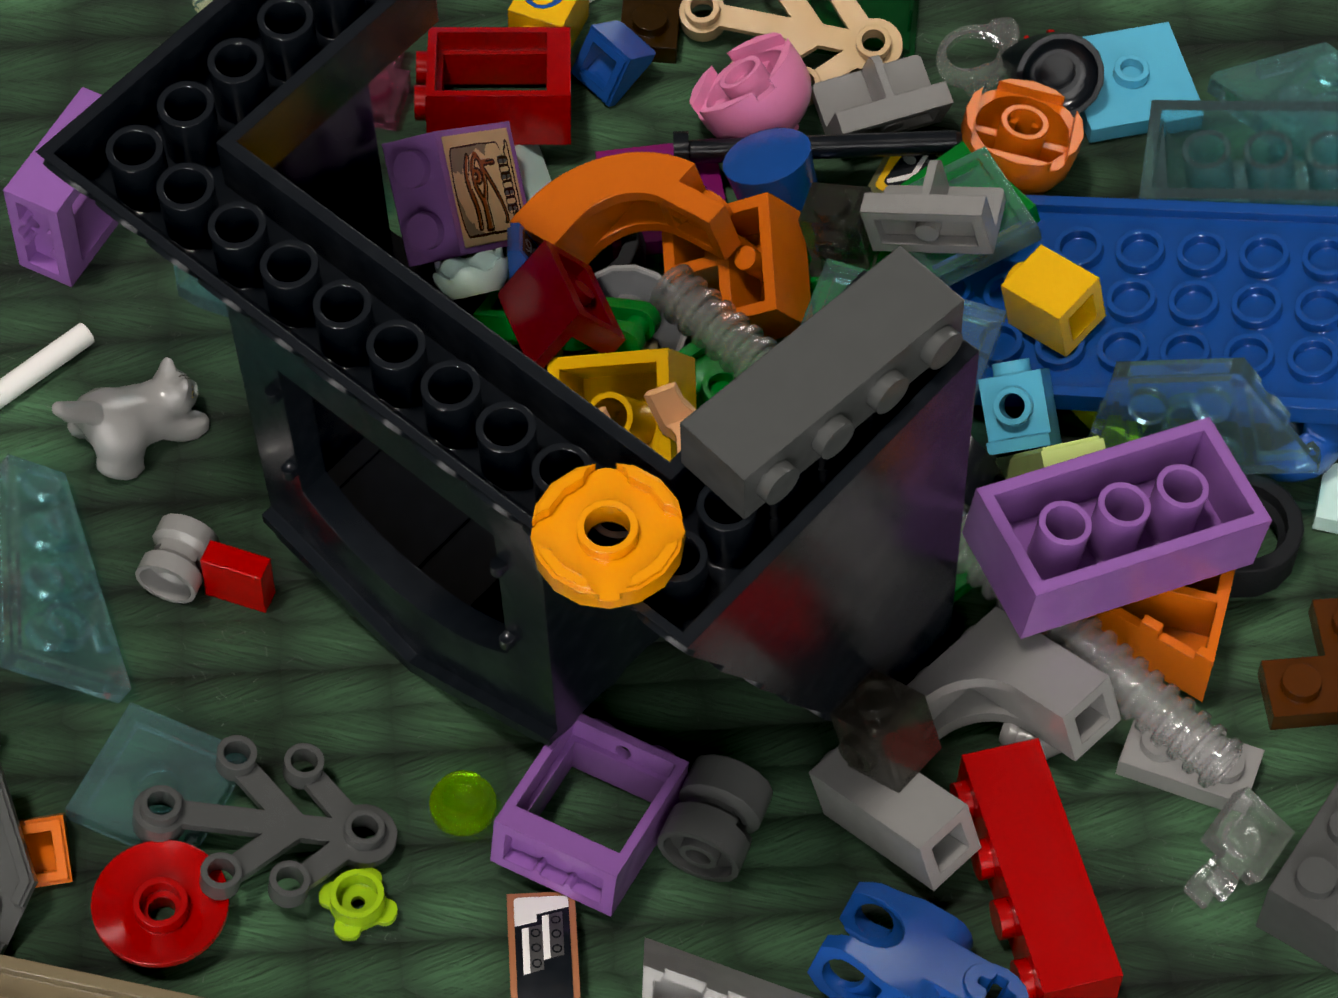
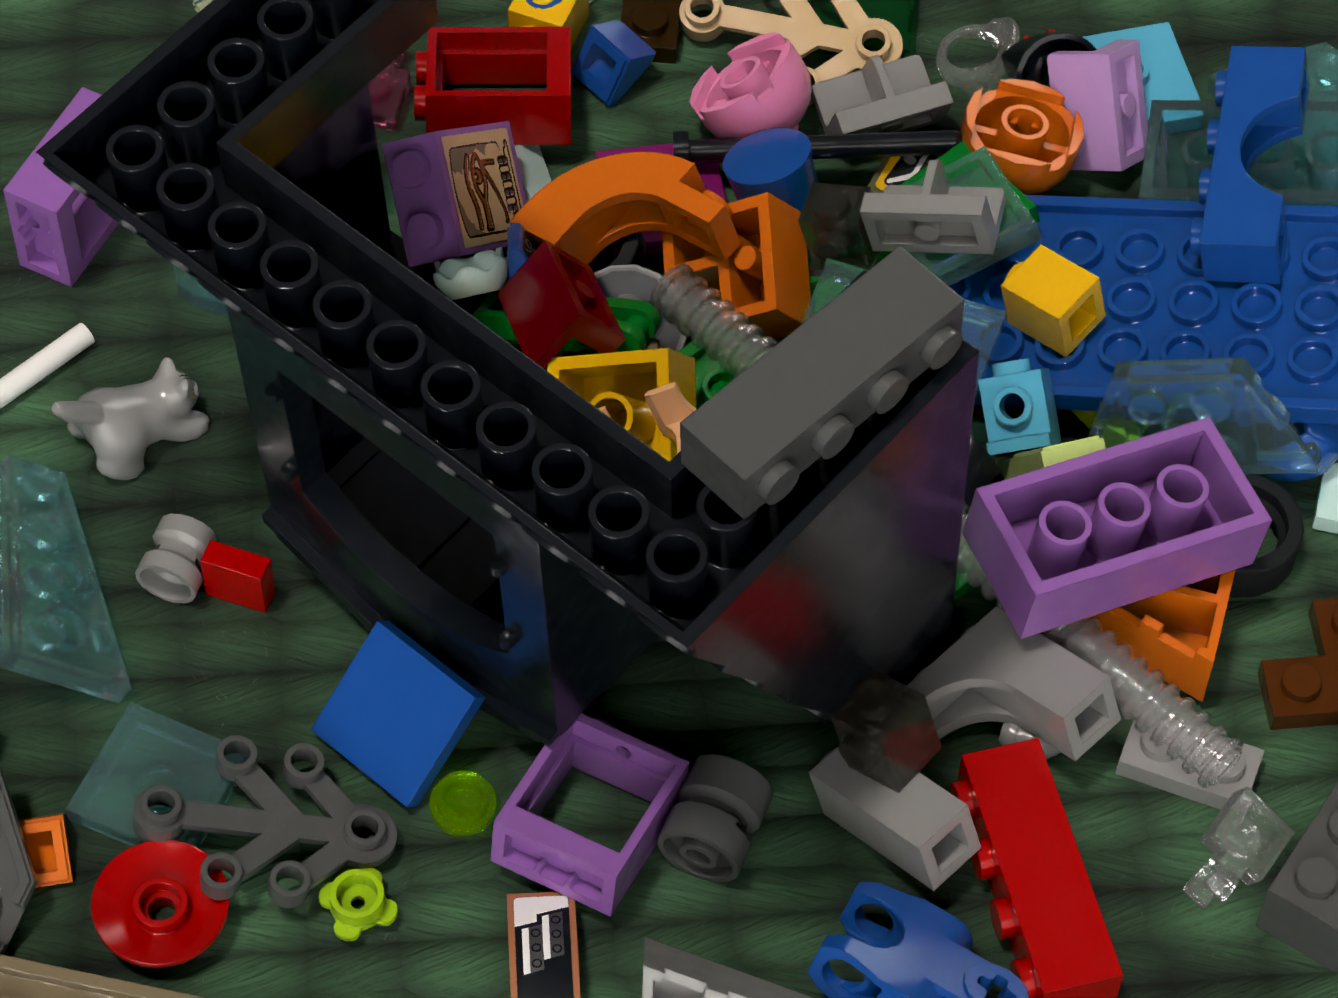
light orange tile [530,463,685,609] -> none
none -> blue tile [310,620,486,808]
none -> lavender panel [1047,40,1151,171]
none -> blue arch [1190,46,1310,284]

